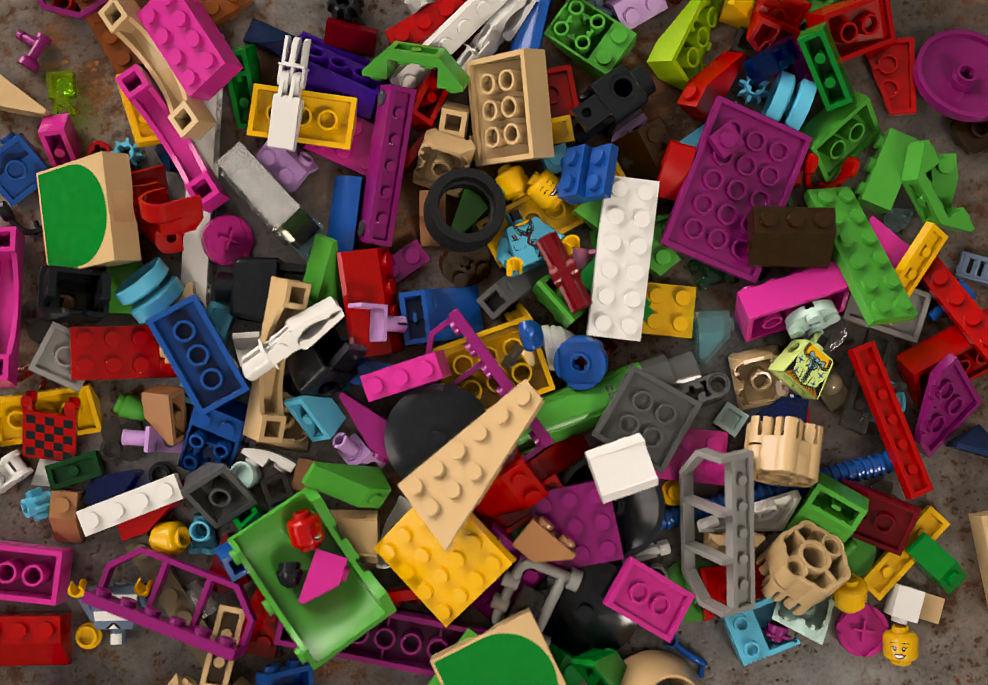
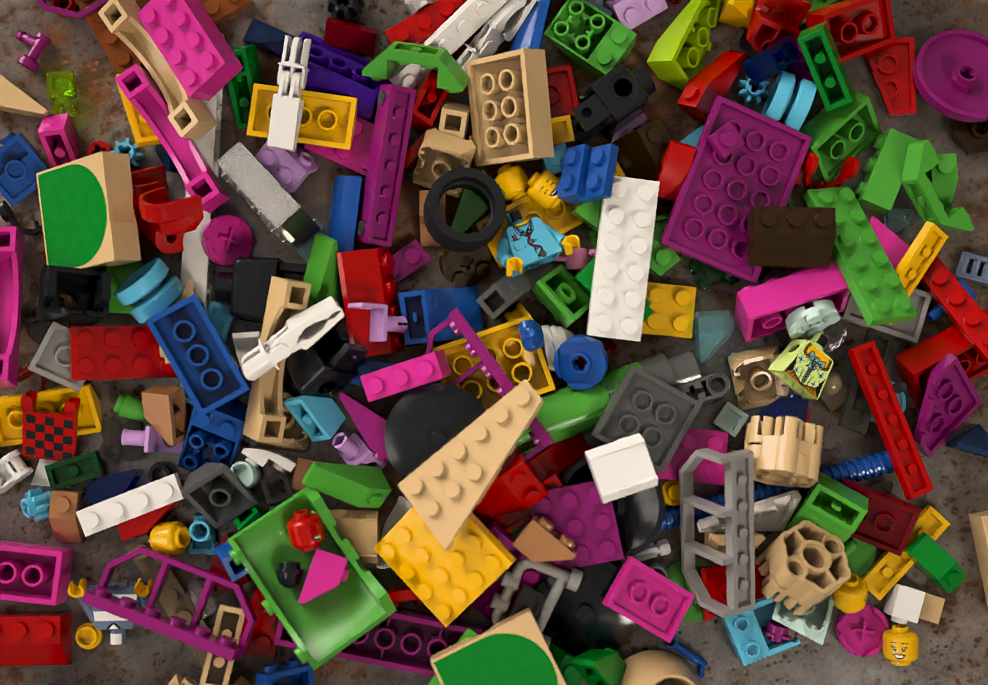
clear smoke tile [501,342,525,372] -> none
dark red piece [536,231,593,314] -> none

